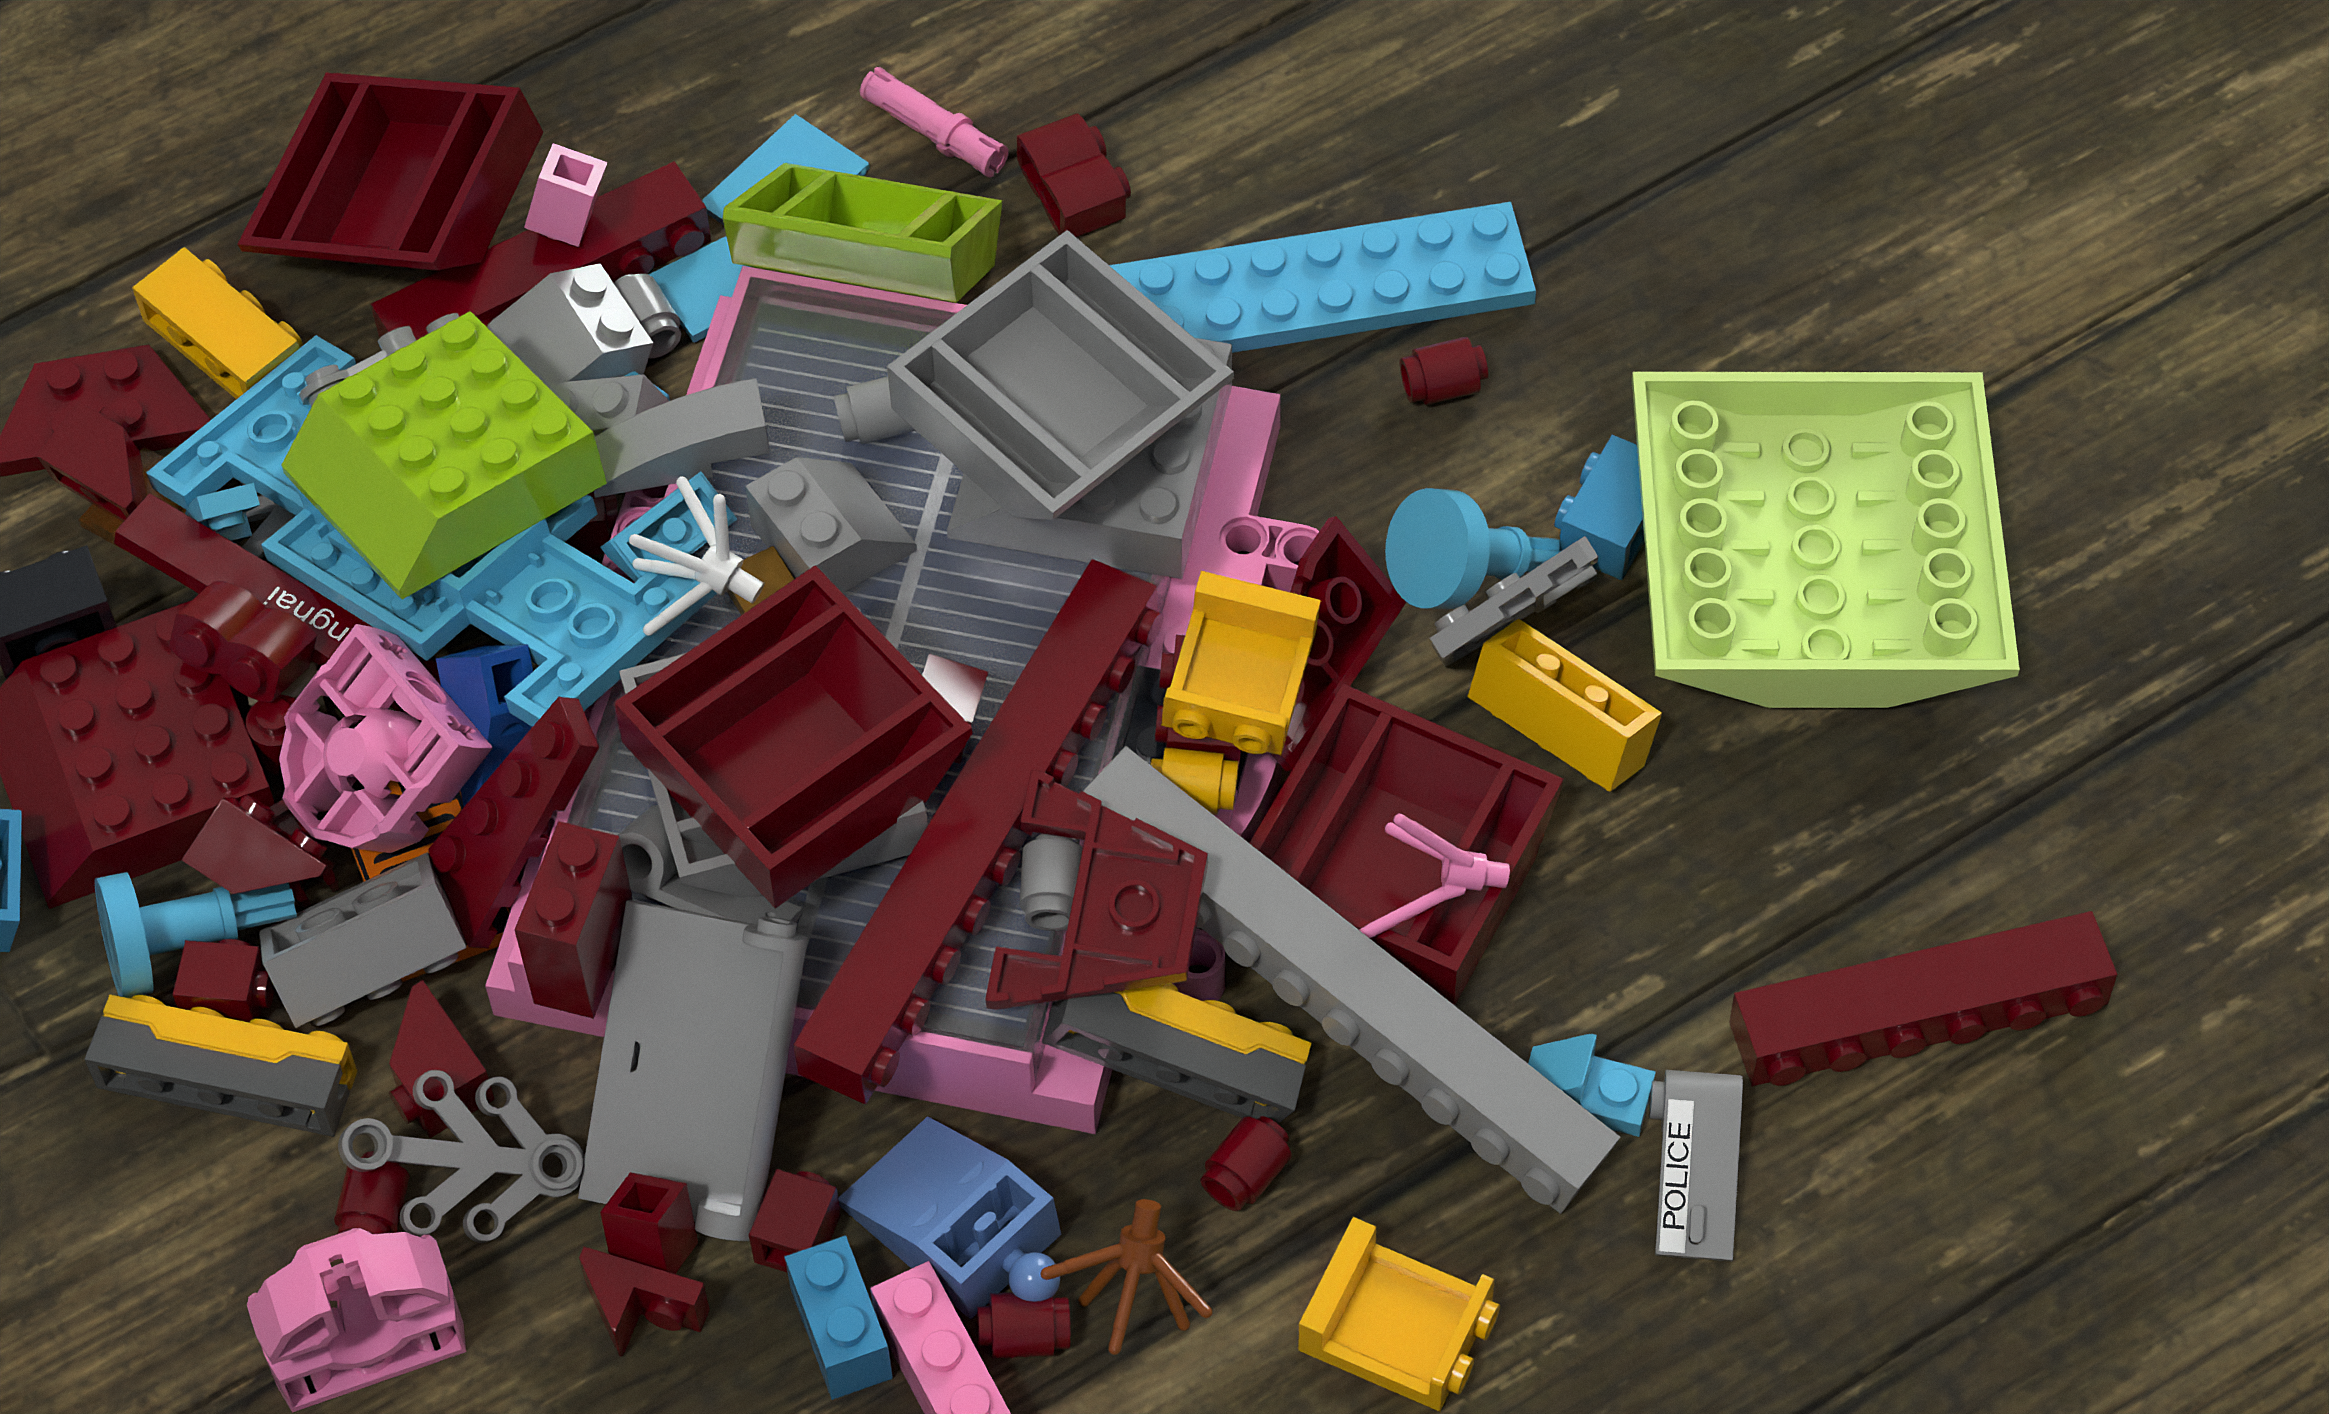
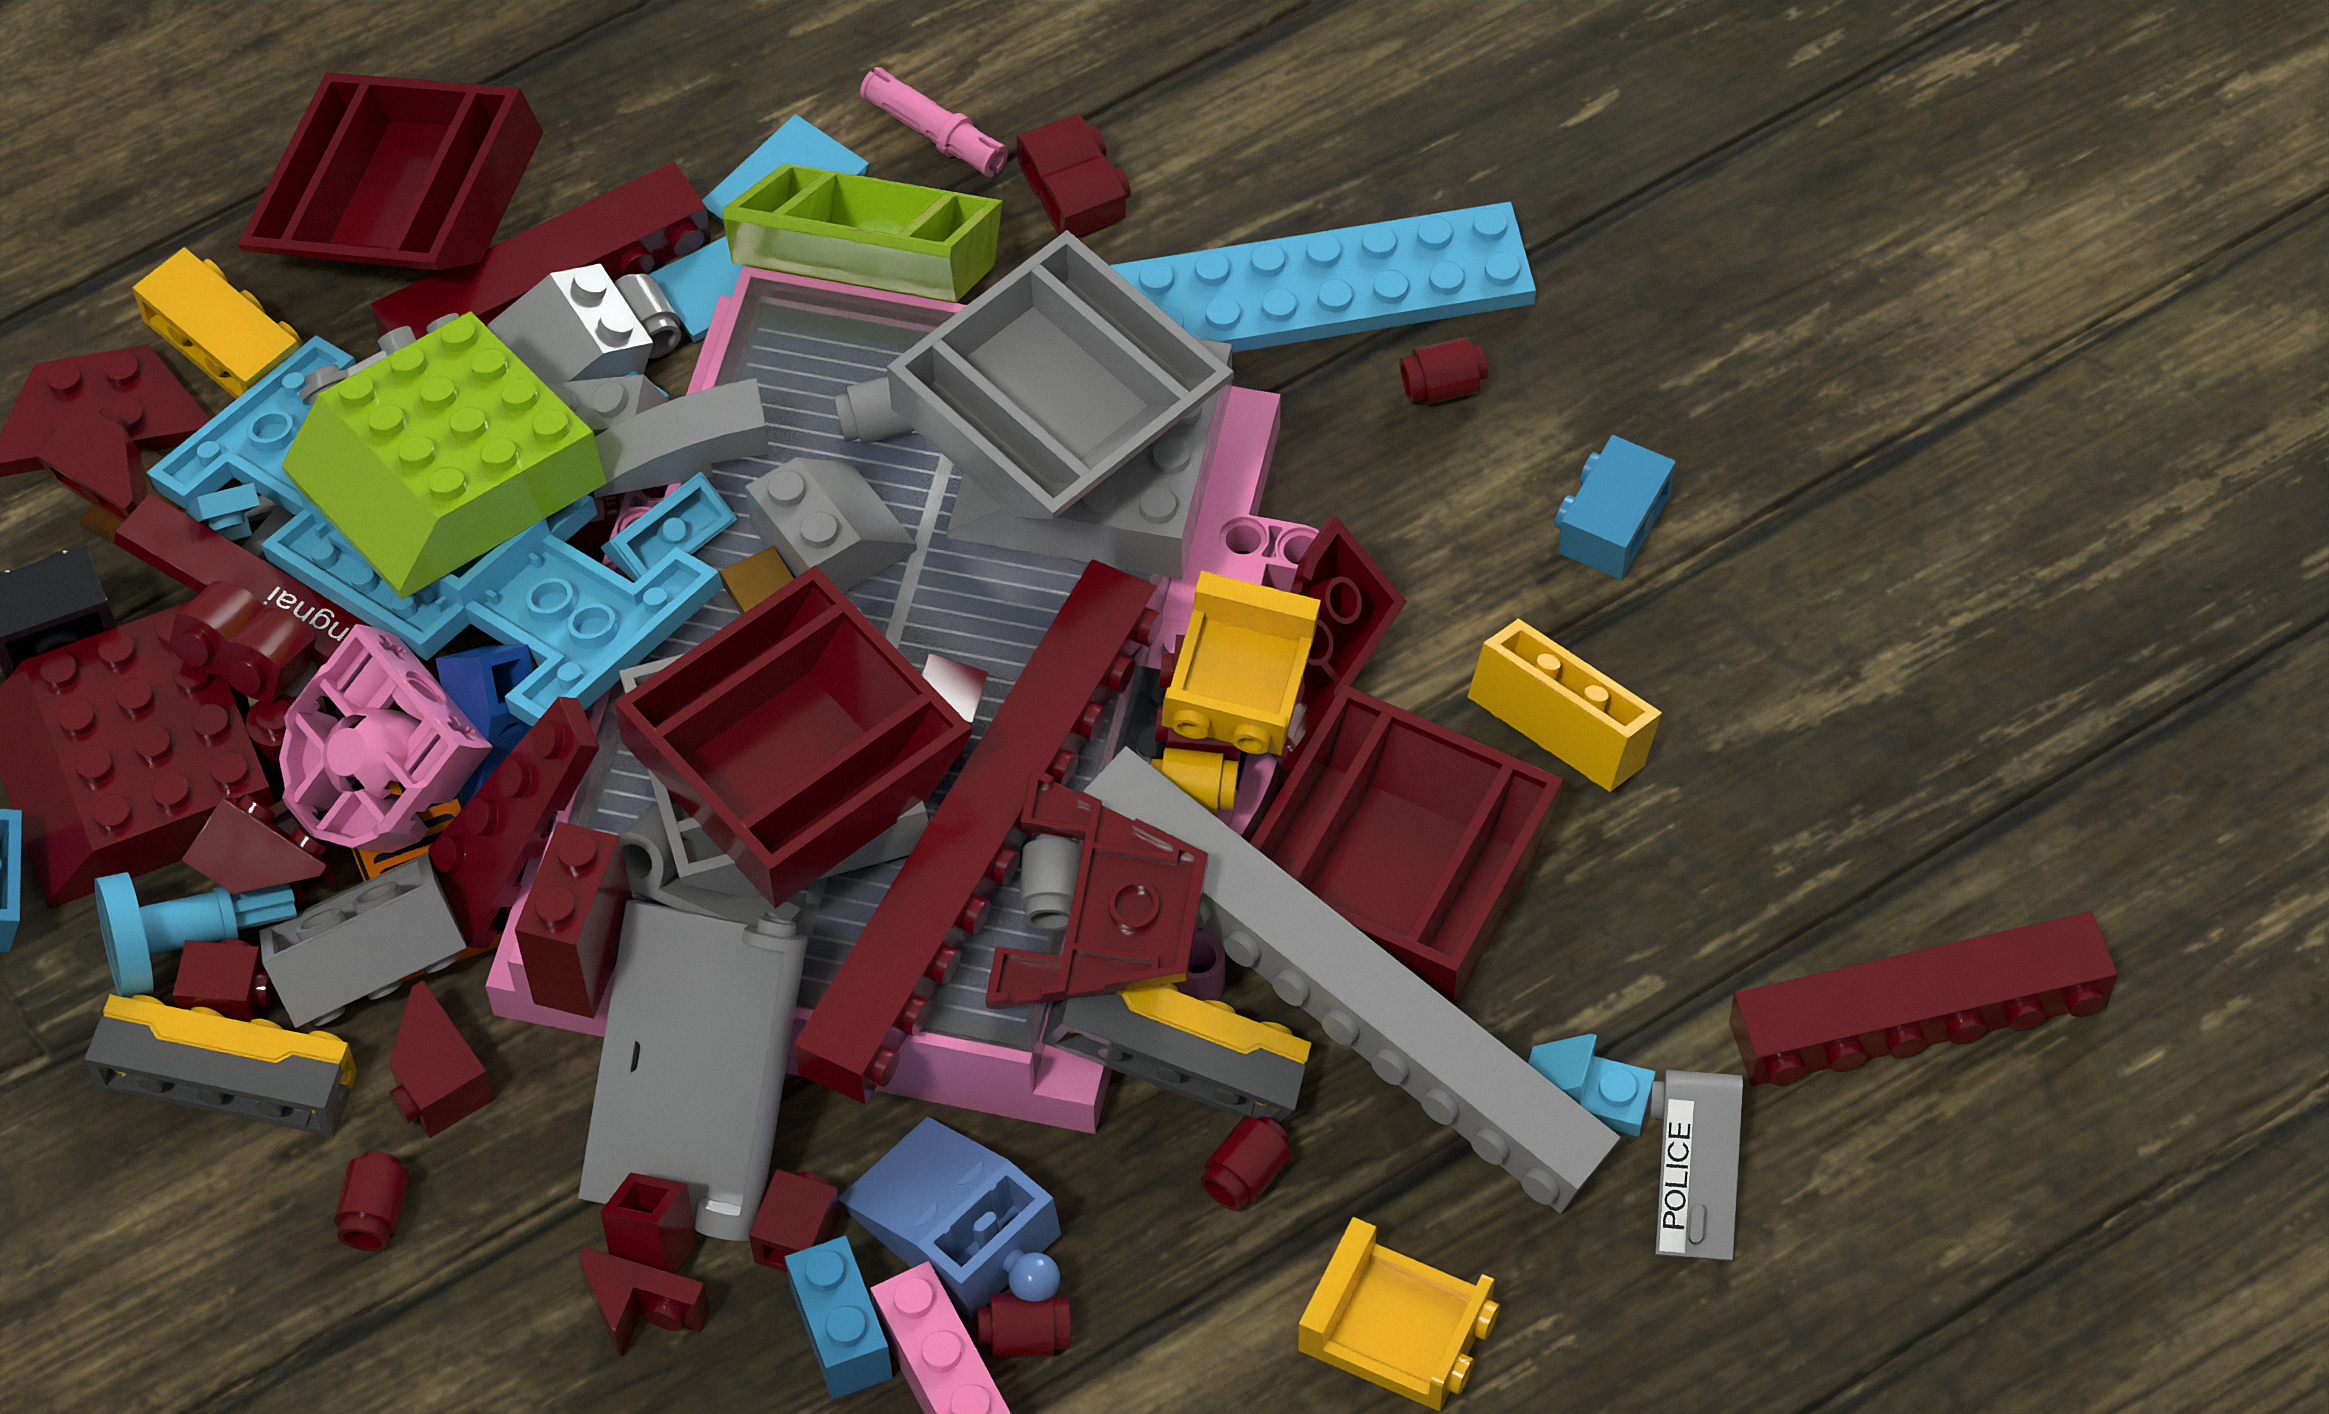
bright pink connector [247,1228,466,1413] -> none
light grey plant [338,1070,585,1243] -> none
bright pink brick [524,143,607,247] -> none
white plant [629,476,765,636] -> none
dark orange plant [1040,1199,1213,1355] -> none
bright pink plant [1359,814,1510,938] -> none
medium azure piece [1385,488,1561,610] -> none
light grey wing [1430,536,1598,667] -> none
yellowish green slope [1632,372,2020,708] -> none

